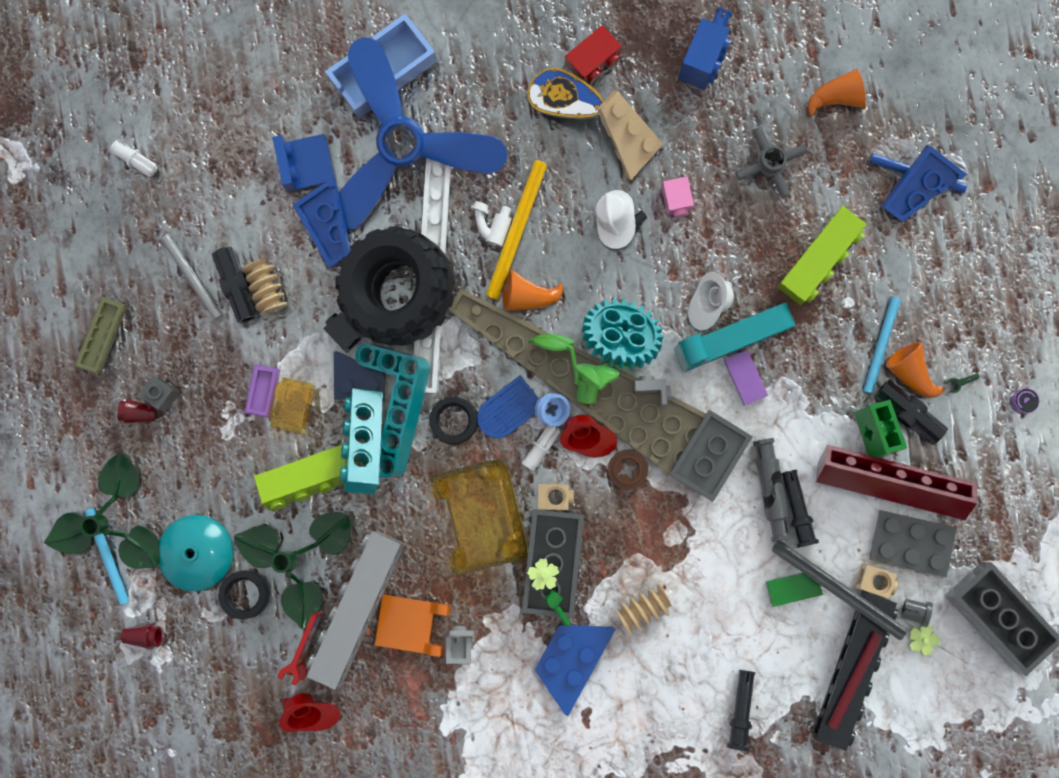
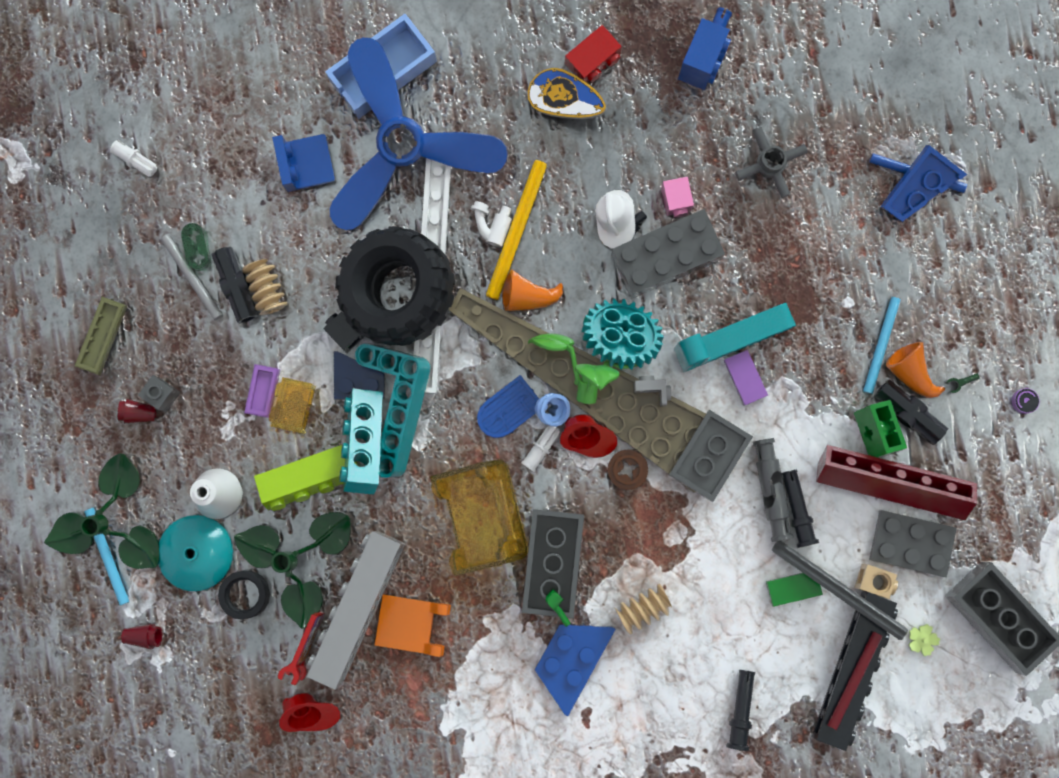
blue wing [293,178,351,268] -> none
black tyre [429,396,478,445] -> none
light grey bracket [443,626,474,665] -> none
yellowish green plant [527,558,559,590] -> none
tan brick [538,484,574,511] -> none
tan wing [597,91,663,180] -> none
white piece [688,272,734,330] -> none
lime brick [777,206,867,306] -> none
orange hat [807,68,866,116] -> none
dark grey bush [901,598,933,628] -> none
none -> clear green beam [181,223,211,271]
none -> white cone [190,469,243,519]
none -> dark grey brick [611,209,725,299]

